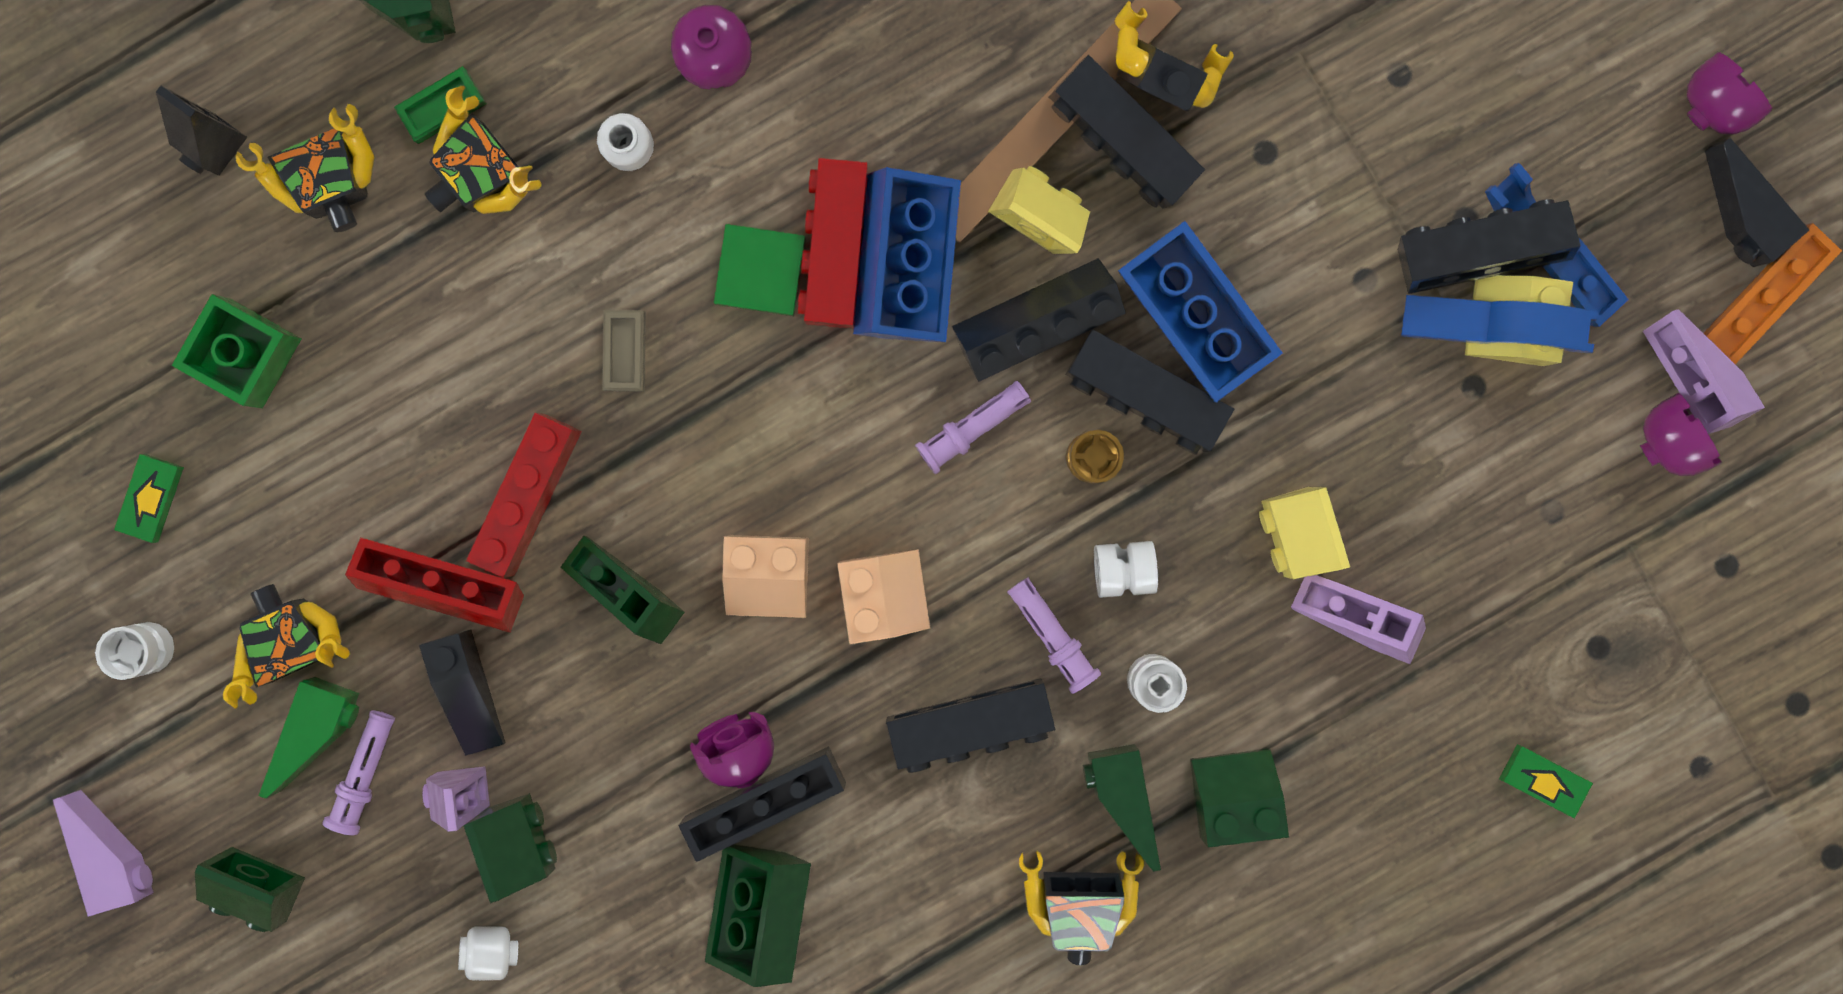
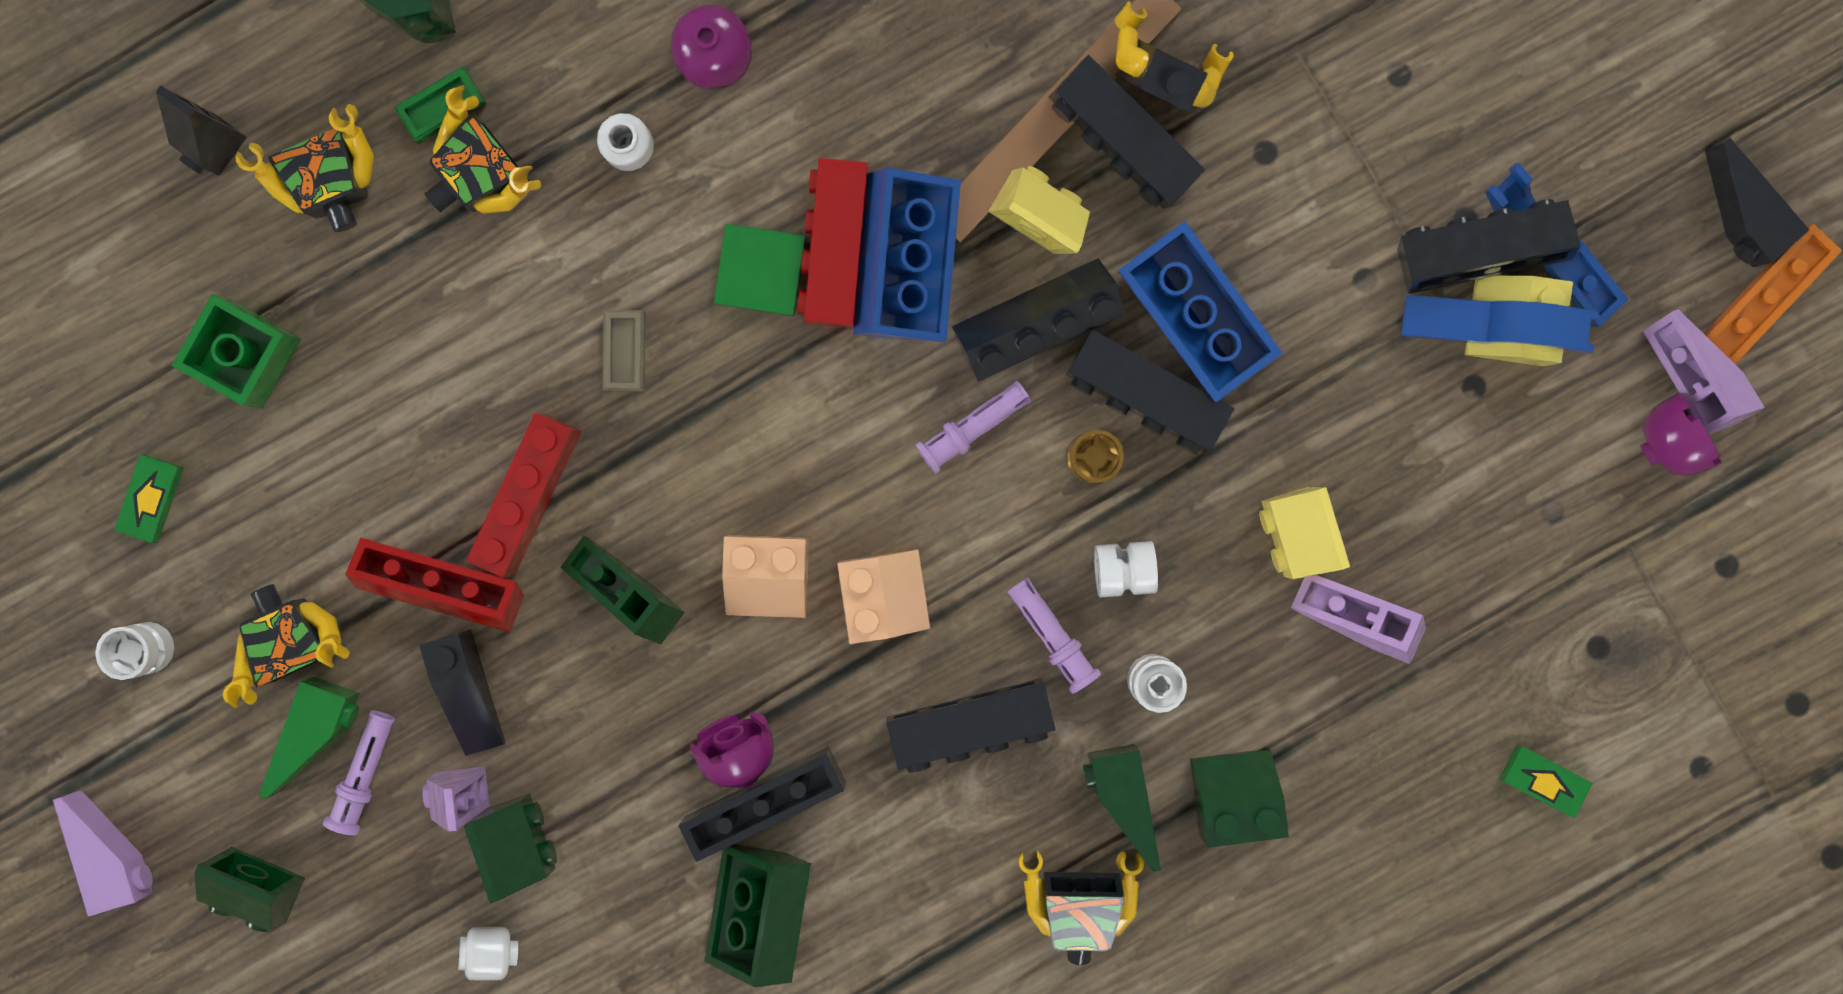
magenta cylinder [1687,52,1772,135] -> none

